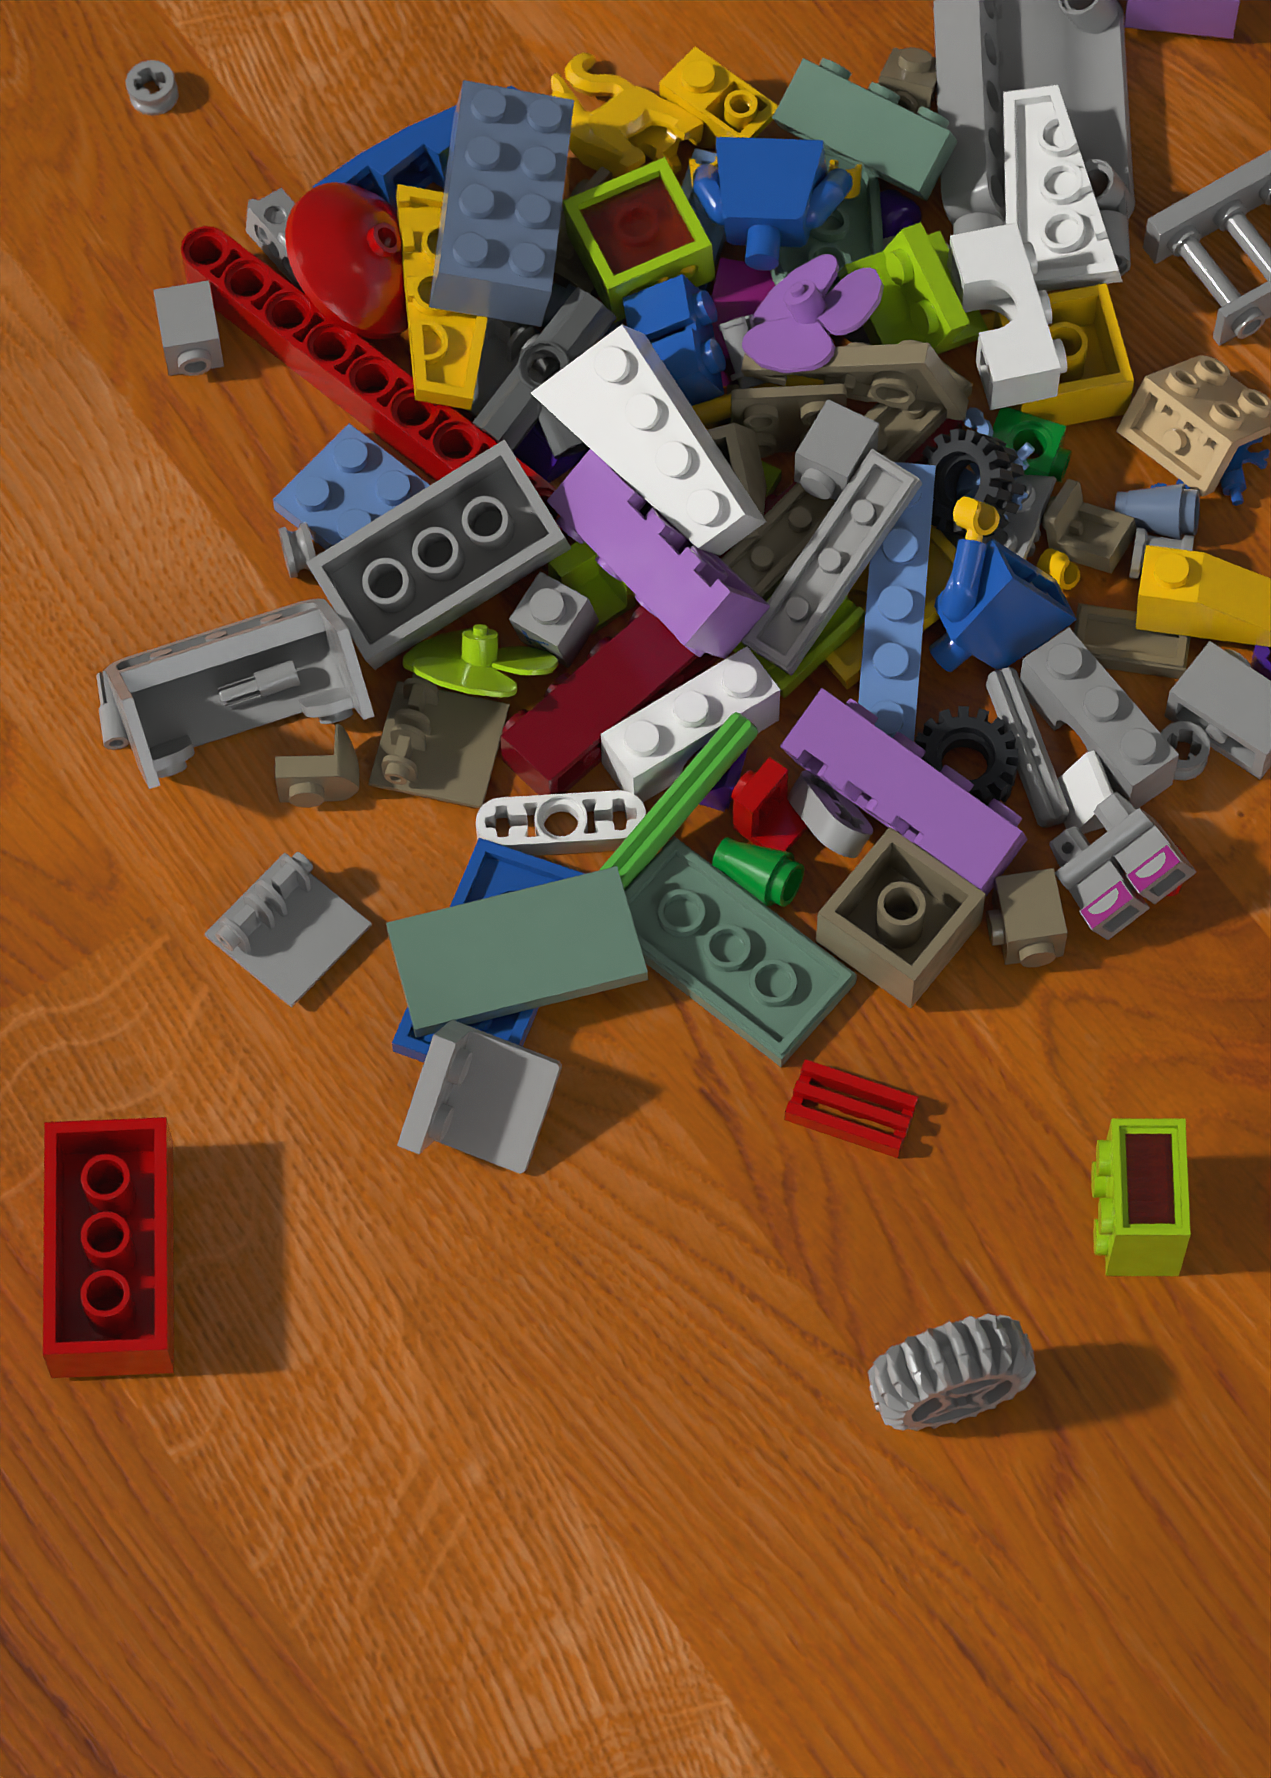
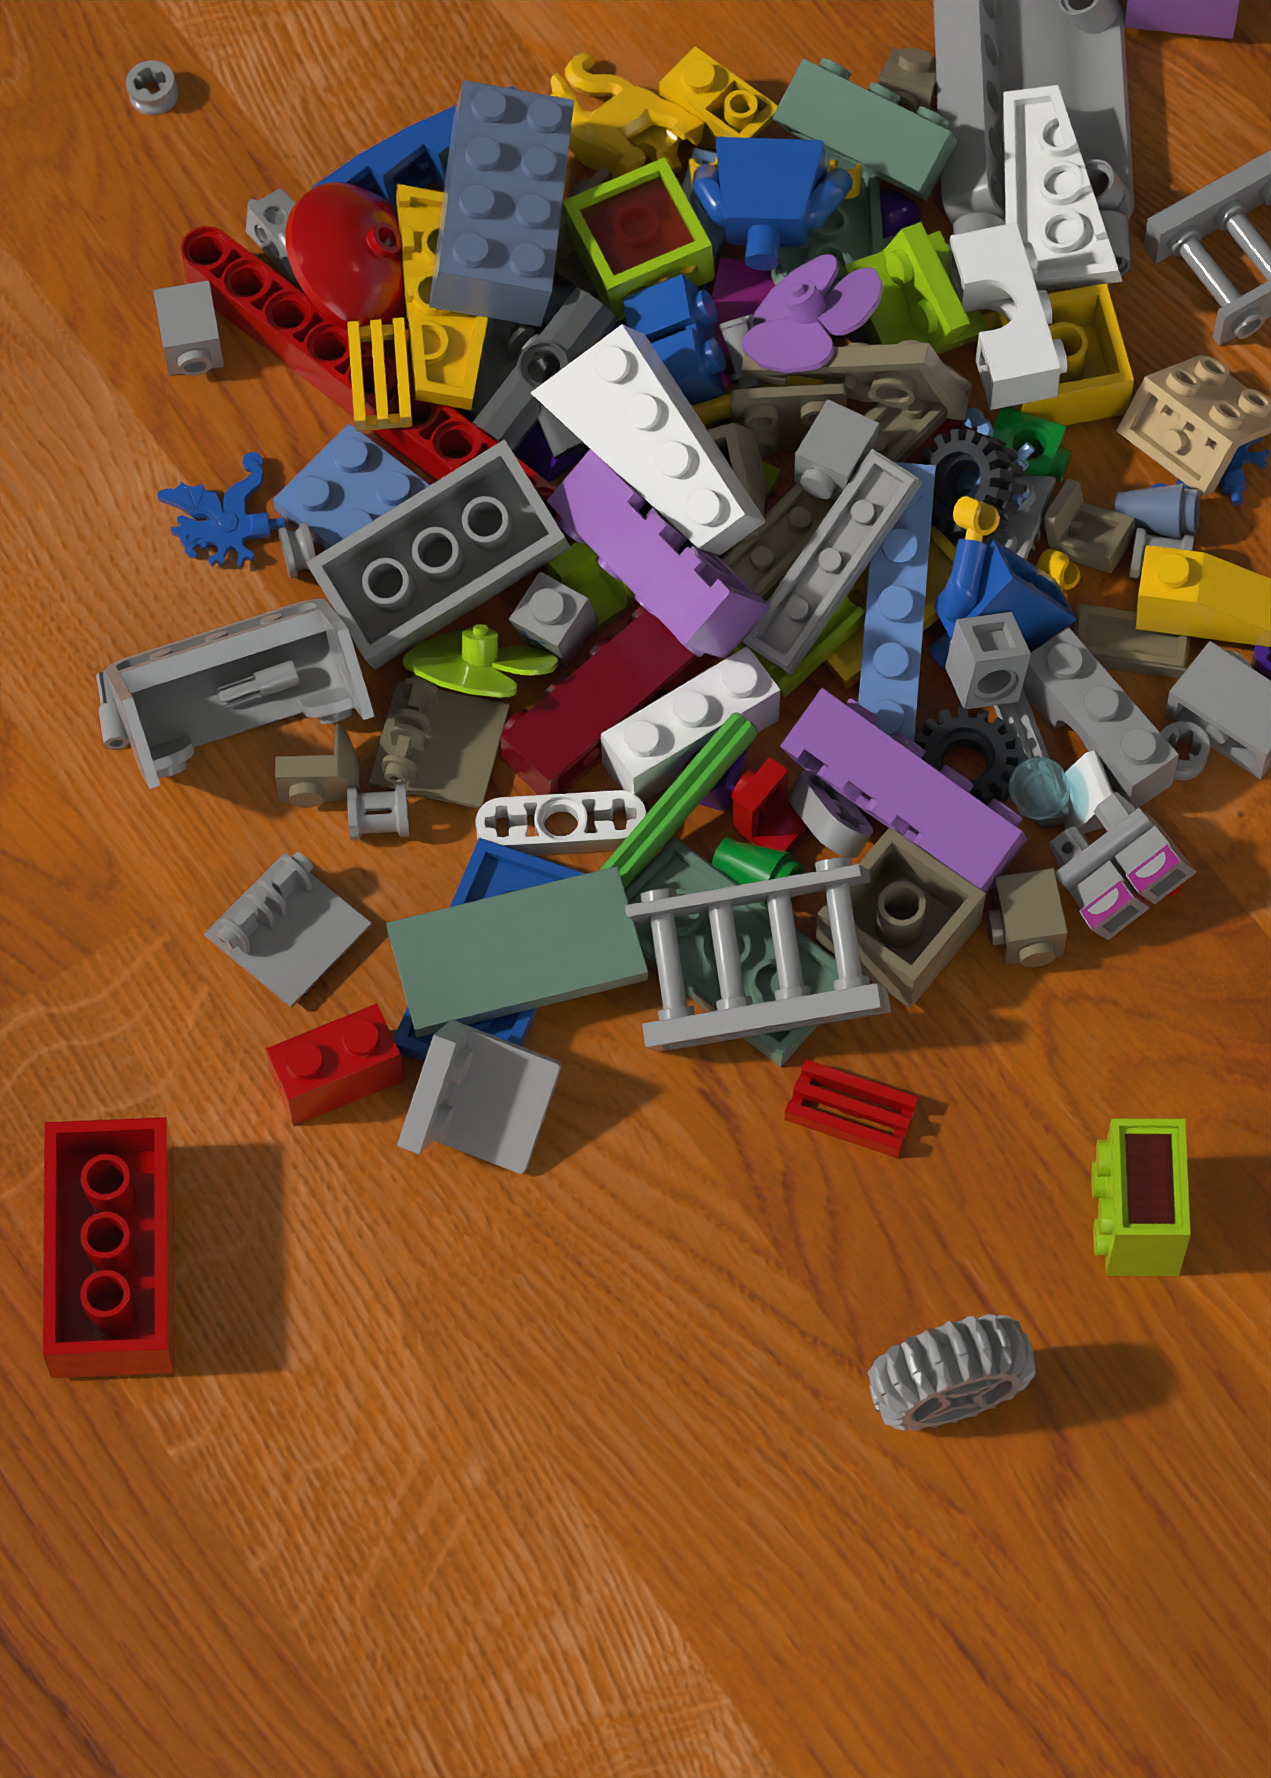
none -> blue piece [157,452,286,568]
none -> red brick [265,1003,404,1126]
none -> yellow tile [347,318,412,431]
none -> light grey bush [347,784,409,841]
none -> light grey fence [625,857,891,1052]
none -> light grey brick [945,612,1031,710]
none -> clear light blue tile [1009,757,1070,820]

